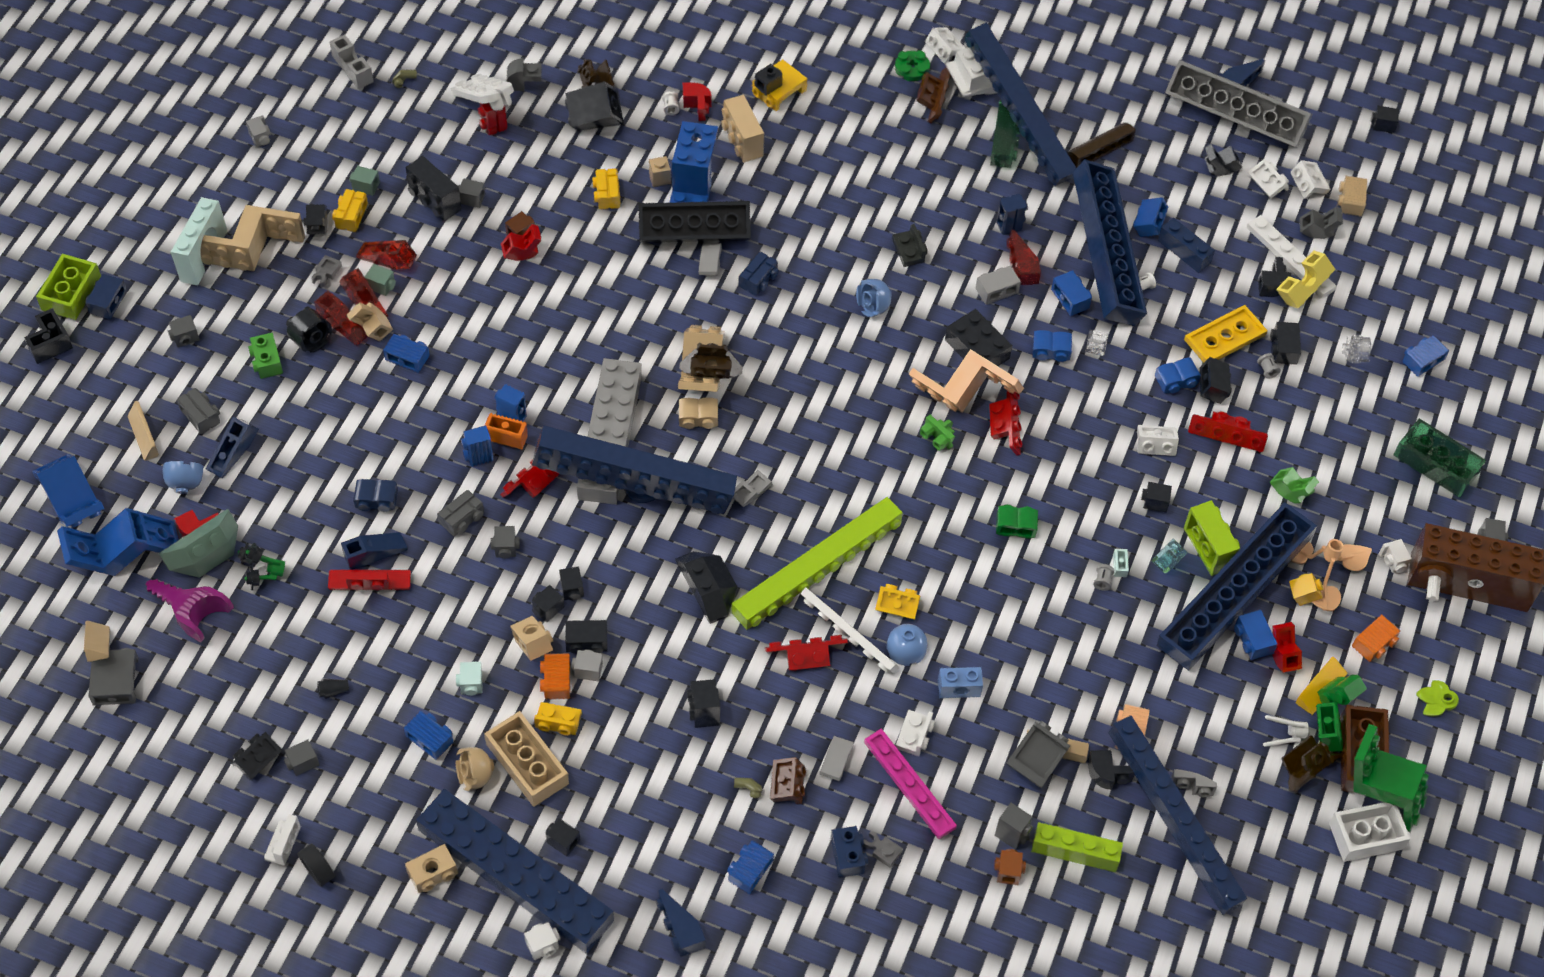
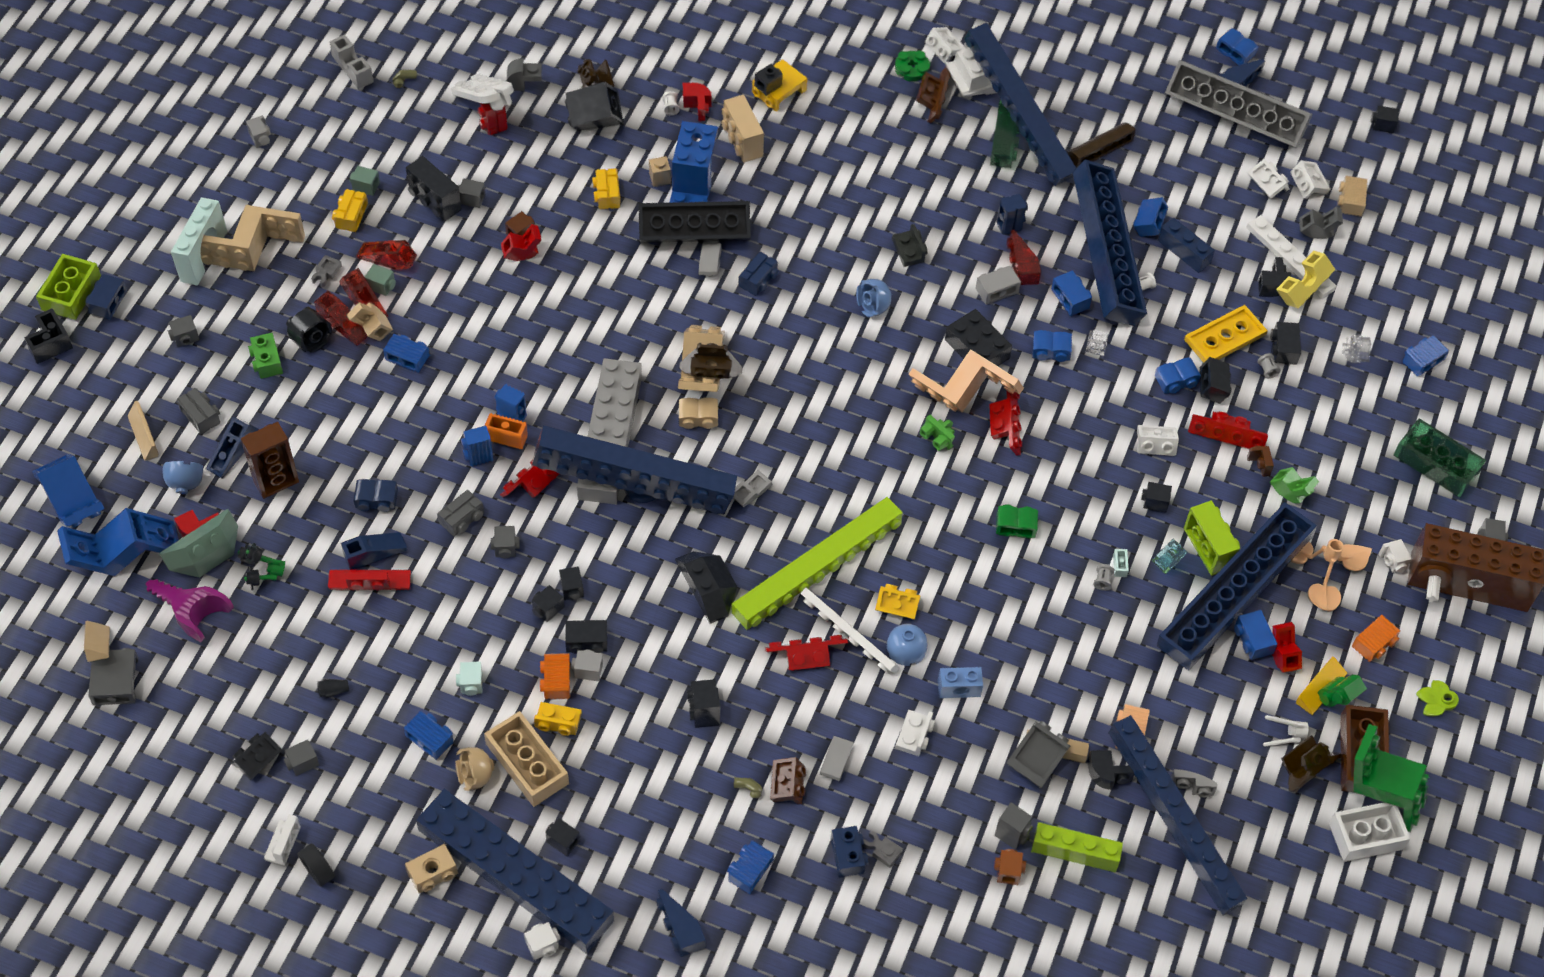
black brick [304,204,327,234] -> none
tan brick [510,616,553,661] -> none
dark pink plate [864,728,957,839] -> none
black brick [1205,144,1242,176] -> none
yellow brick [1289,573,1324,606] -> none
green brick [1316,702,1343,752] -> none
none -> reddish brown brick [241,421,299,499]
none -> blue brick [1216,28,1258,65]
none -> reddish brown bracket [1247,446,1274,477]

